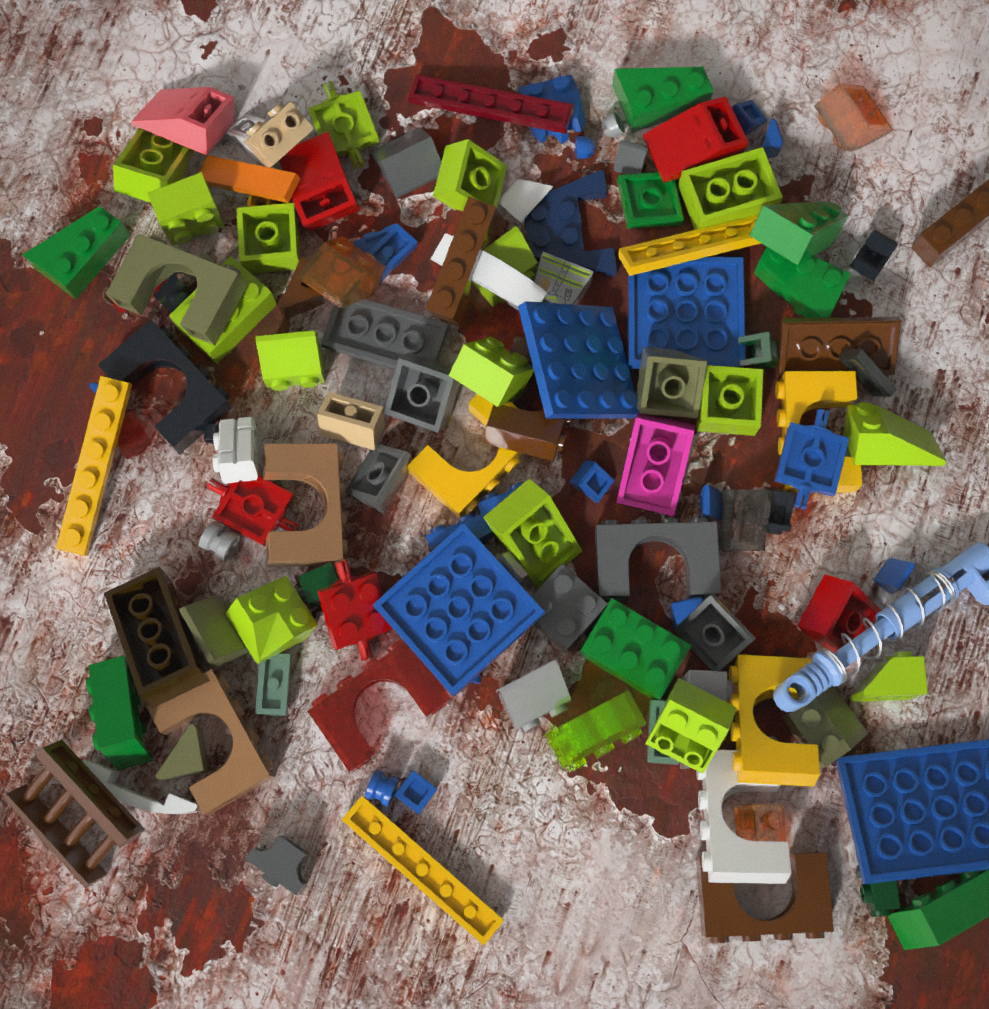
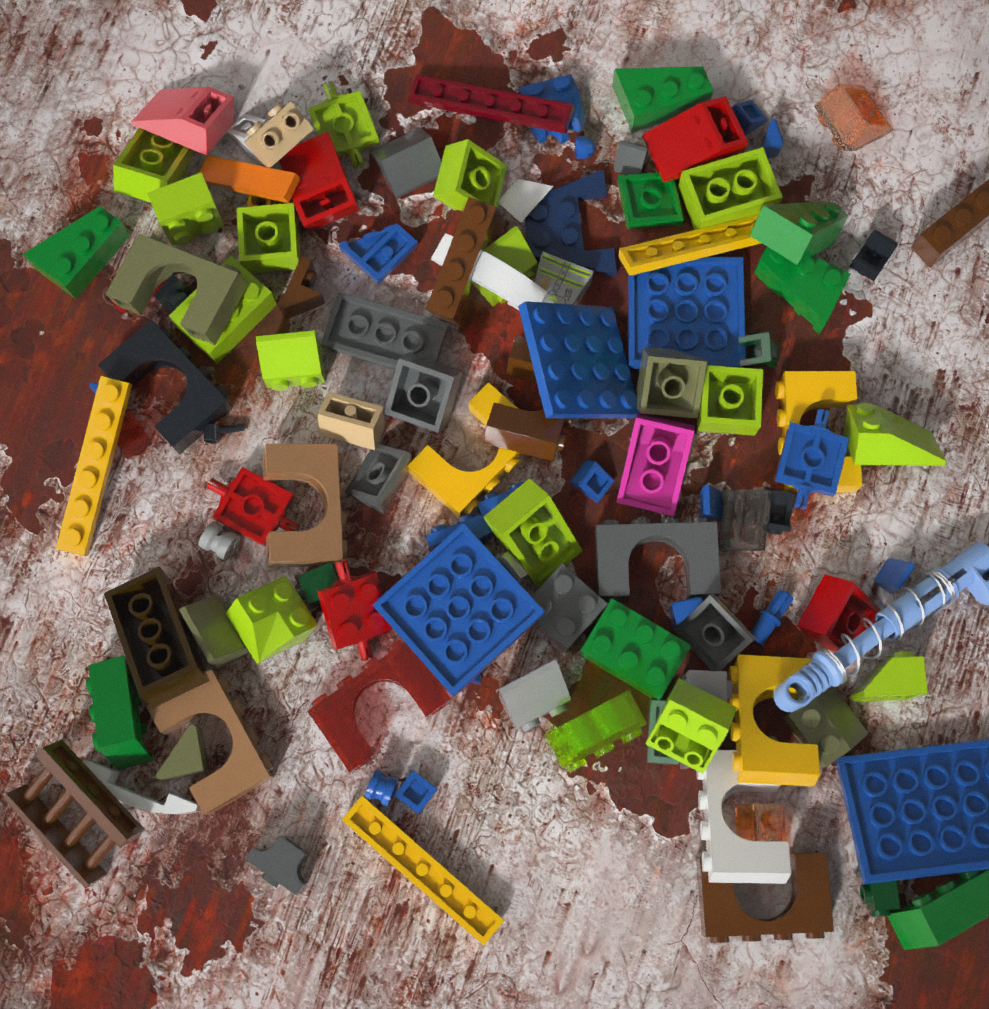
white brick [213,417,259,484] -> none
sand green plate [255,654,292,716] -> none
clear orange slope [297,237,385,309] -> none
lime brick [448,337,534,407] -> none
light grey hinge [601,112,625,138] -> none
reddish brown tile [777,317,901,377] -> none
pearl dark grey tile [838,349,897,397] -> none
none -> blue axle [750,589,794,647]

